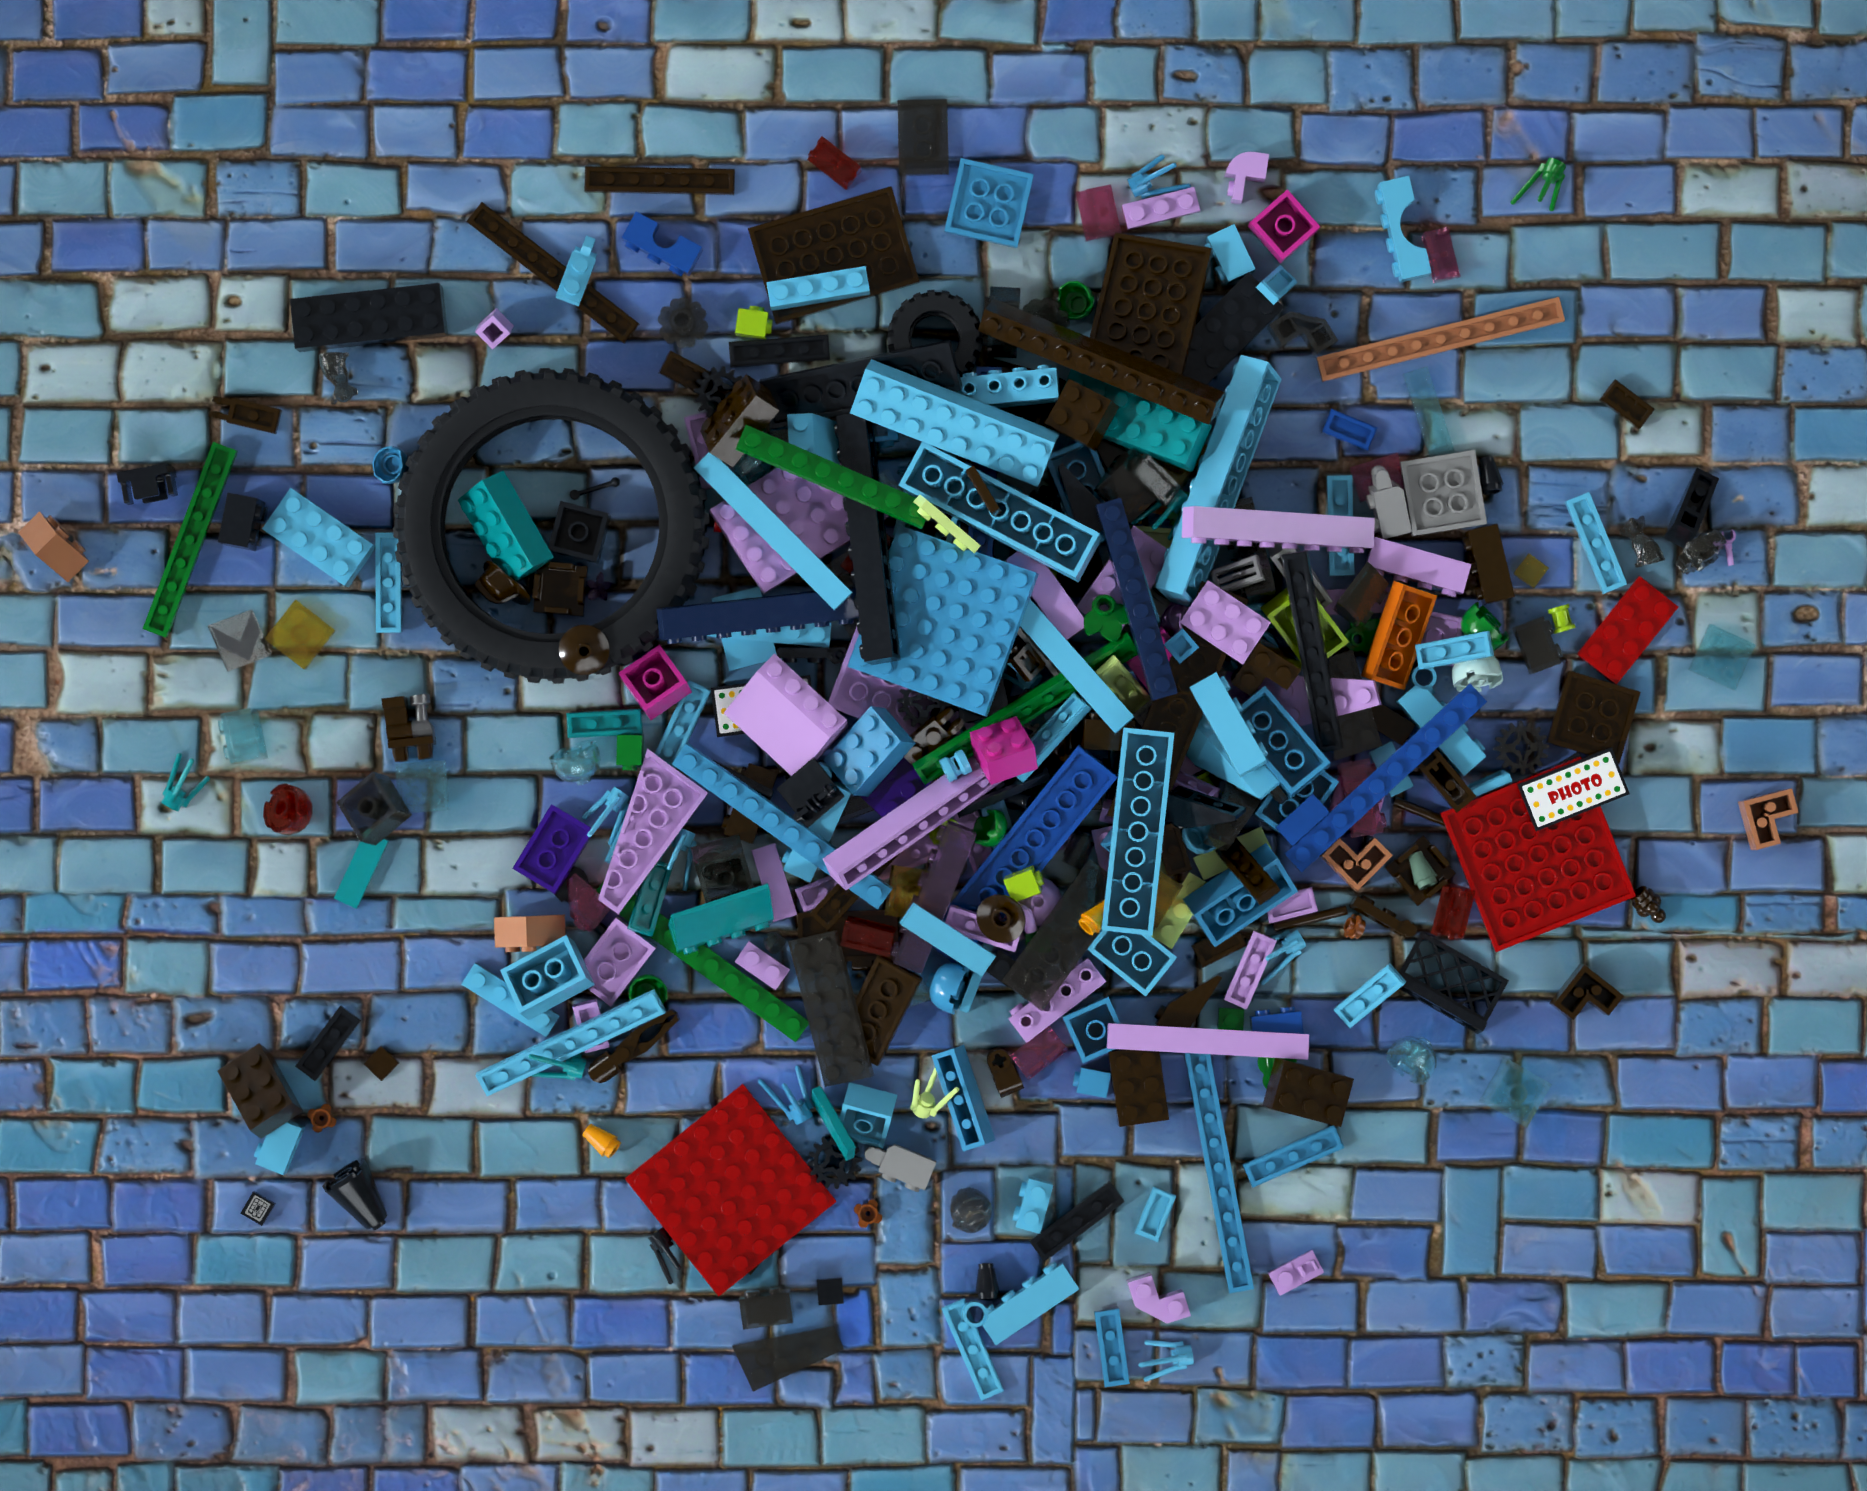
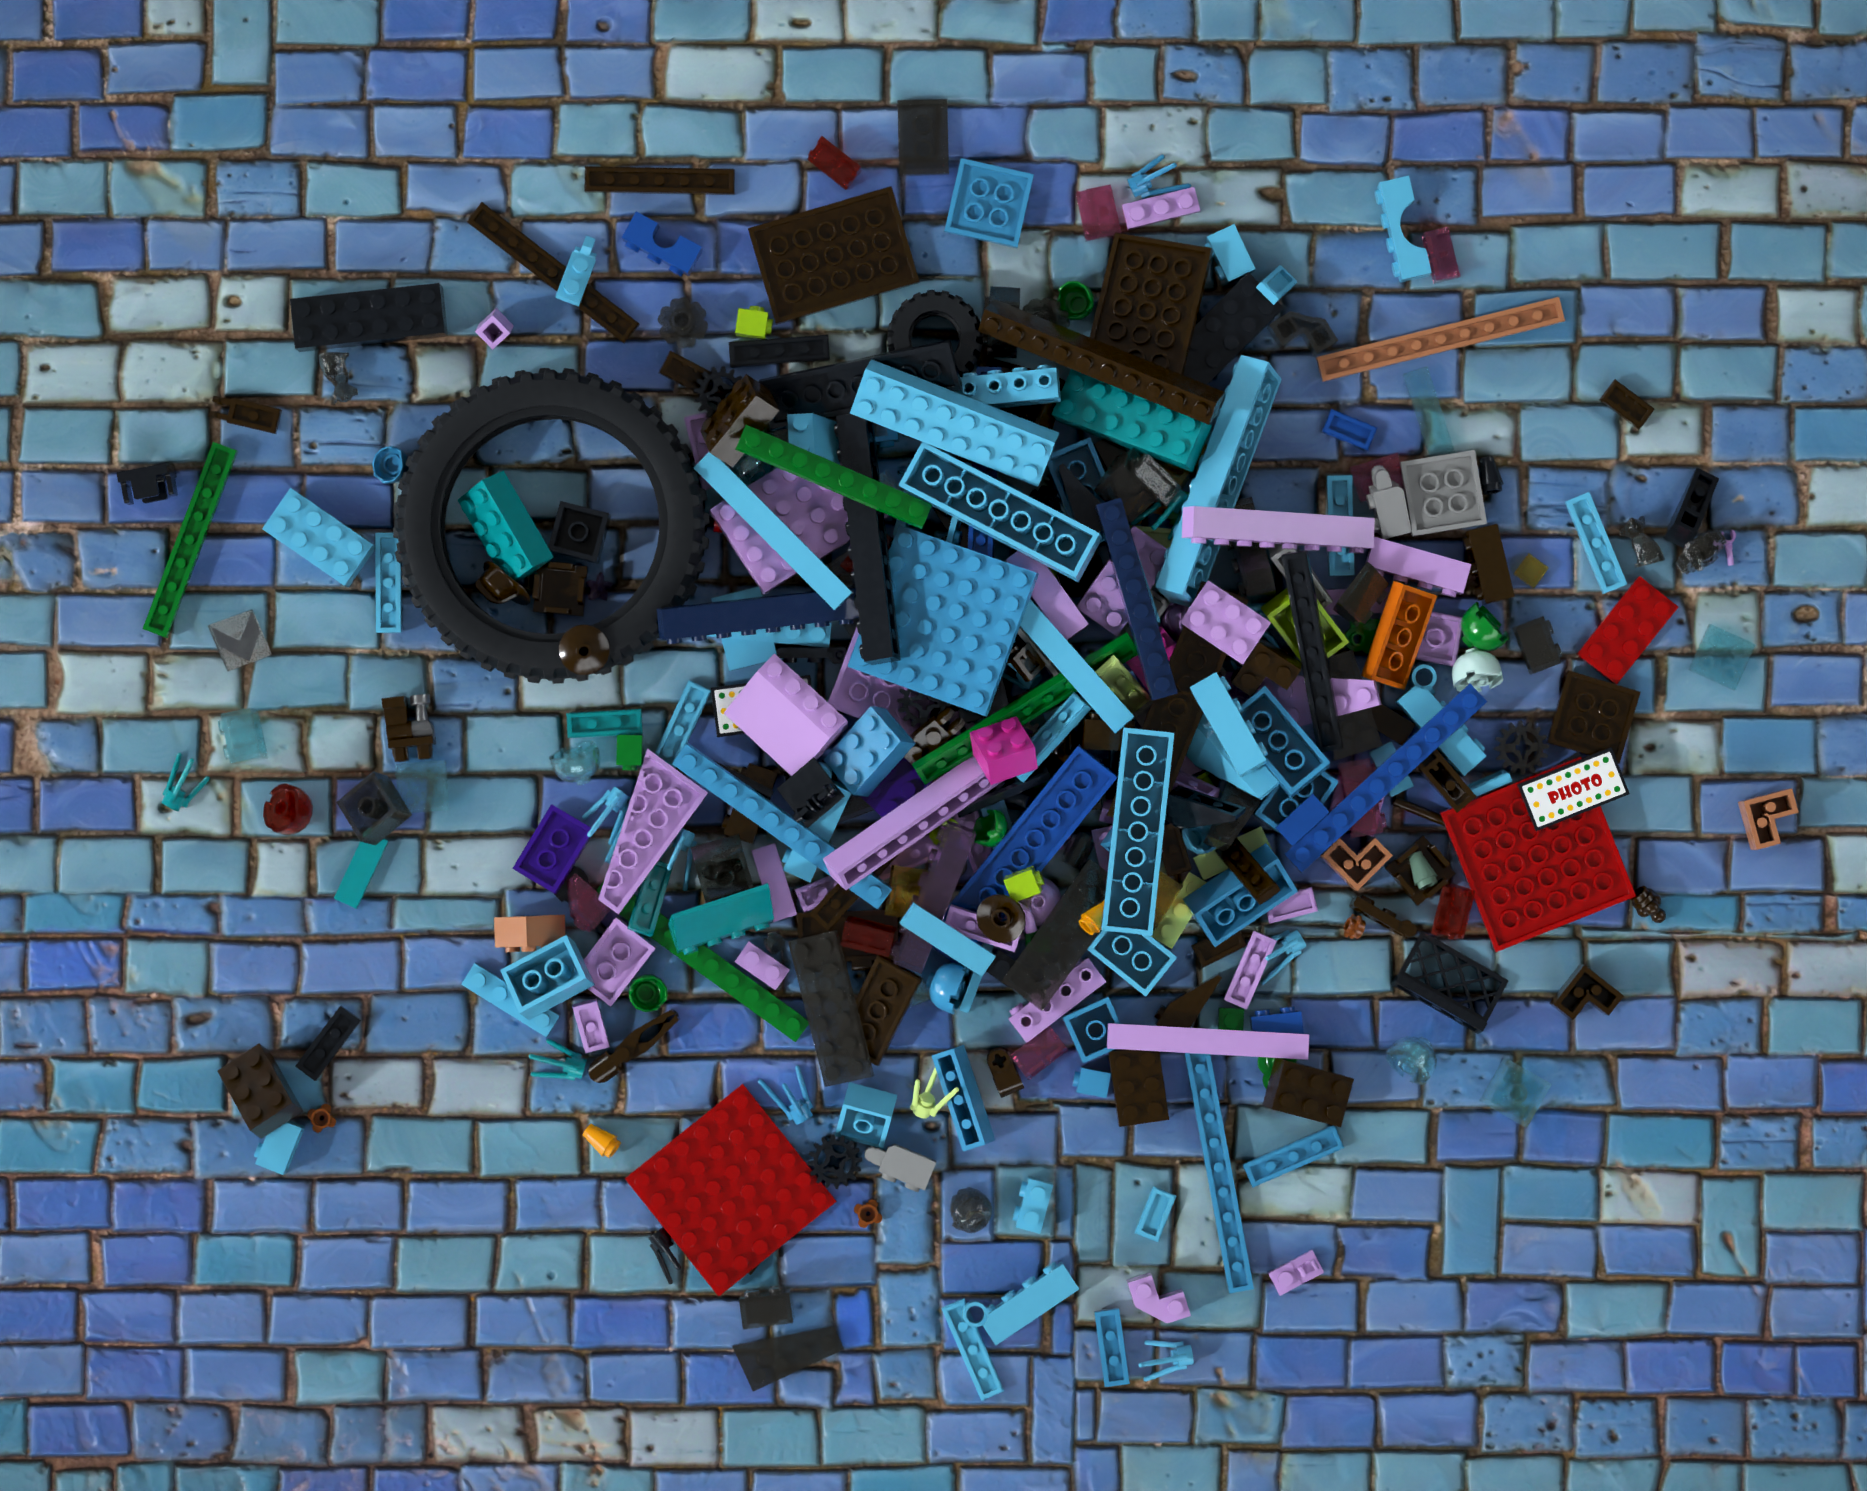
nougat brick [18,511,89,582] -> none
black brick [218,493,268,551] -> none
tile [240,1191,276,1226] -> none
clear yellow plate [265,599,336,670] -> none
black cone [322,1158,387,1230] -> none
dark brown tile [364,1046,400,1081] -> none
medium azure tile [475,989,666,1096] -> none
black hinge [570,477,620,500] -> none
dark pink brick [618,644,692,720] -> none
medium azure brick [766,266,870,311] -> none
teal tile [811,1086,856,1161] -> none
black tile [817,1278,844,1305] -> none
yellowish green plate [913,494,981,553] -> none
medium azure wheel [939,749,972,783] -> none
dark brown tile [966,465,1002,517] -> none
black cone [975,1263,1000,1300] -> none
black plate [1029,1181,1125,1262] -> none
dark brown brick [1045,379,1119,451] -> none
green plate [1084,595,1129,642] -> none
dark azure plate [1164,628,1199,664] -> none
light grey tile [1210,555,1266,592] -> none
lavender brick [1224,152,1269,204] -> none
dark pink brick [1248,189,1320,264] -> none
clear smoke tile [1269,786,1288,805] -> none
dark brown bar [1272,905,1348,932] -> none
medium azure tile [1333,963,1407,1028] -> none
medium azure tile [1415,631,1494,670] -> none
green plant [1511,158,1566,211] -> none
lime bush [1548,604,1576,634] -> none

